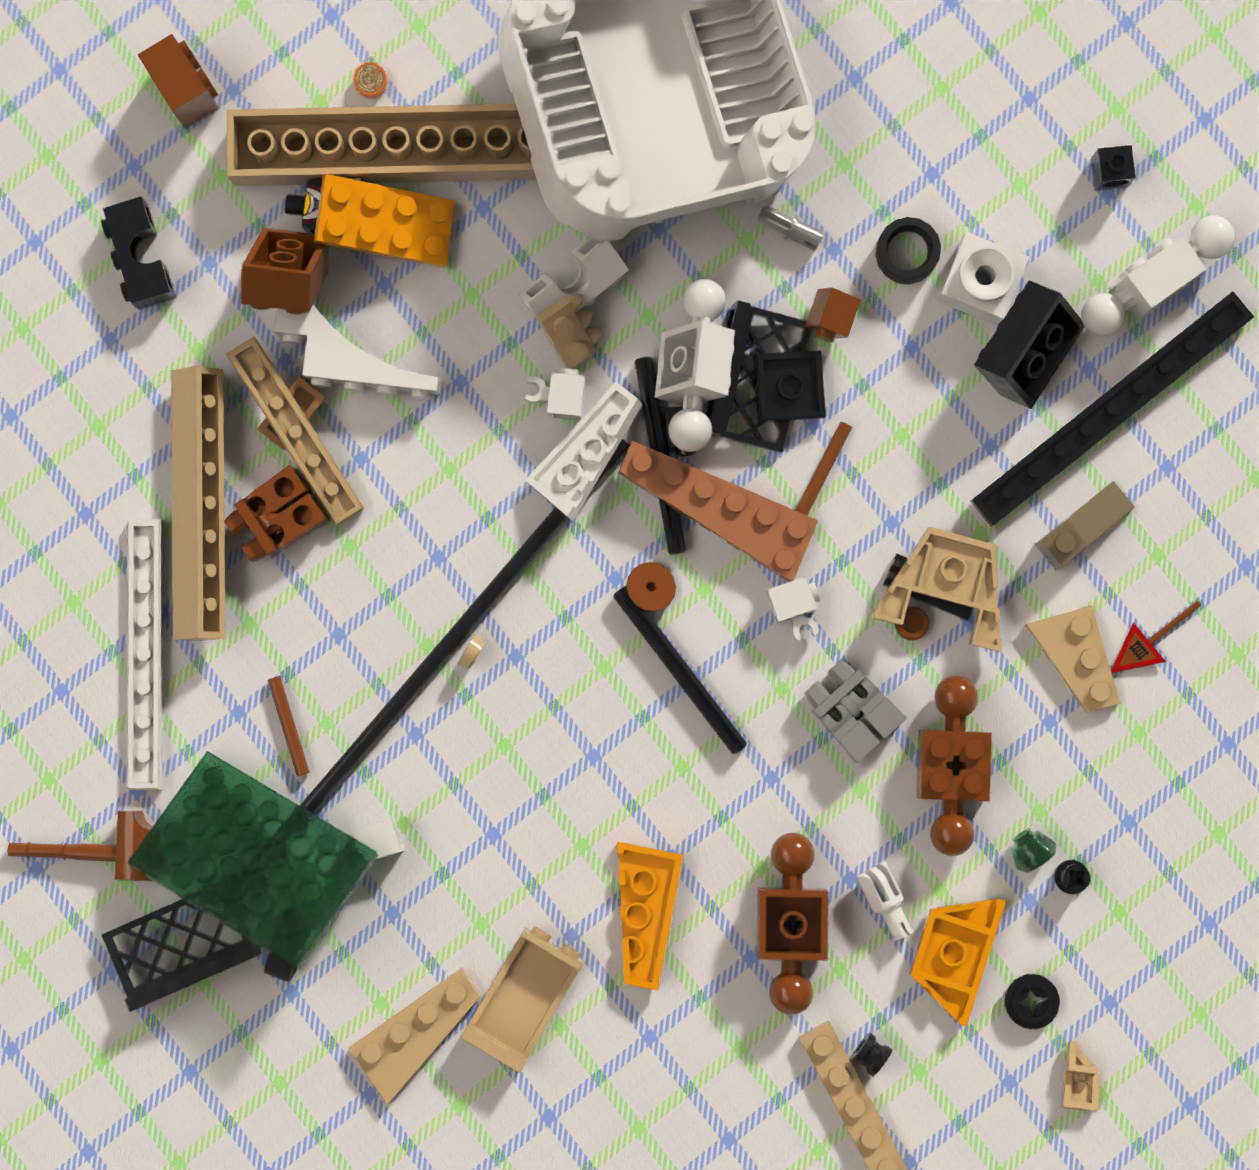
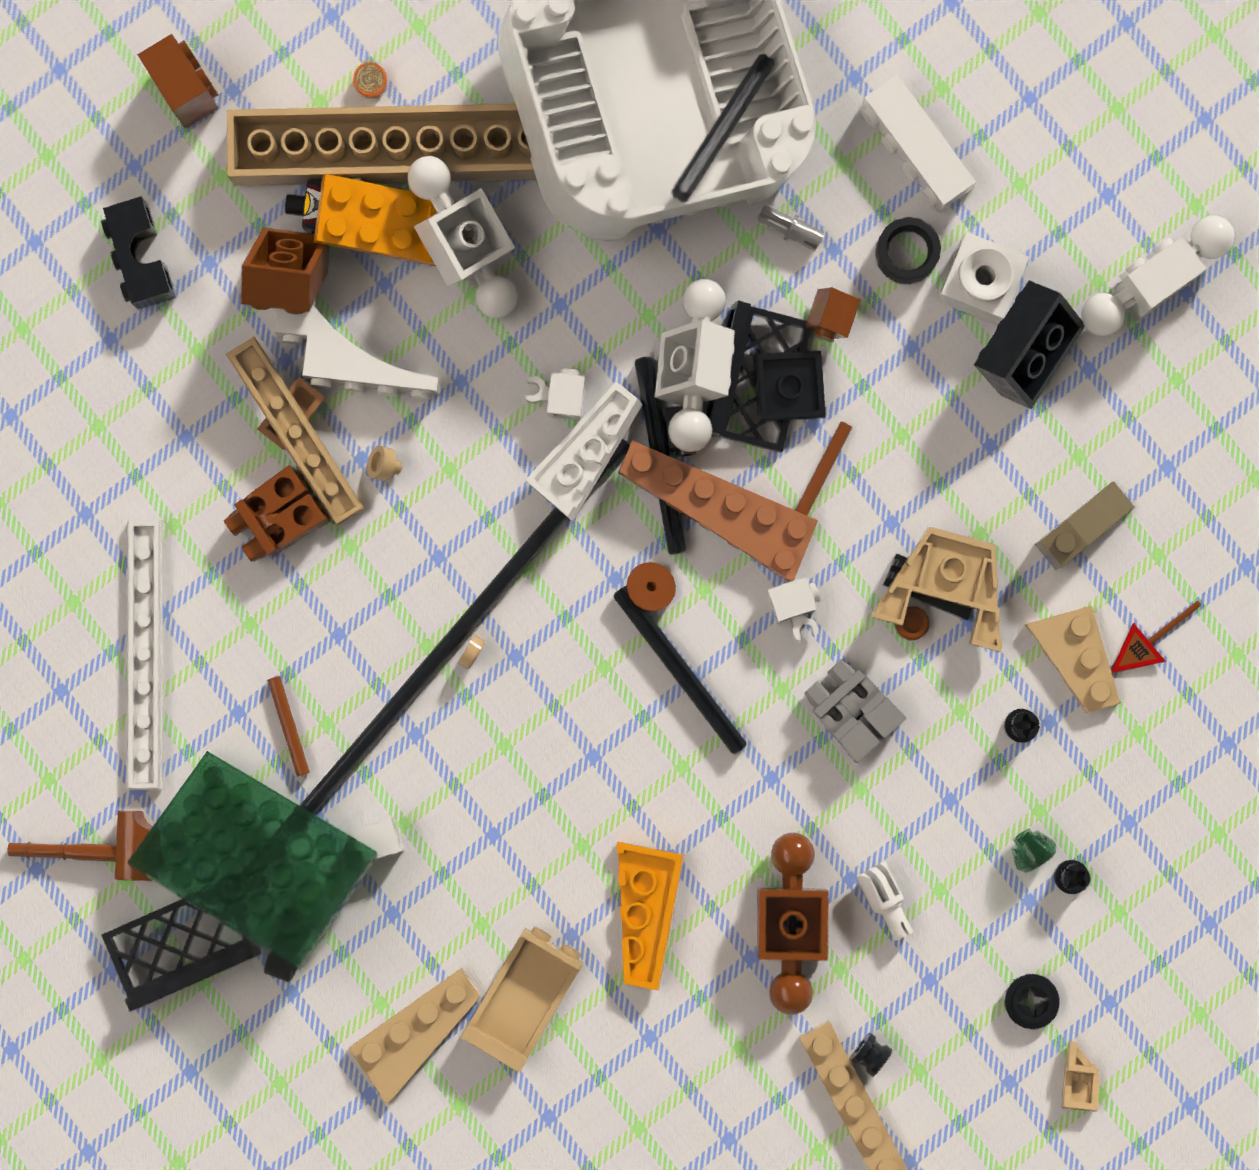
tan brick [171,366,225,641] -> none
white arch [518,238,629,322] -> none
tan plate [536,293,603,369] -> none
light orange wing [909,898,1006,1027] -> none
dark orange brick [916,676,992,856] -> none
black plate [970,291,1254,527] -> none
black brick [1091,145,1136,191] -> none
none -> tan tile [367,445,402,481]
none -> white brick [407,156,518,319]
none -> black axle [671,54,775,202]
none -> white brick [861,74,976,212]
none -> black bush [1004,709,1040,743]

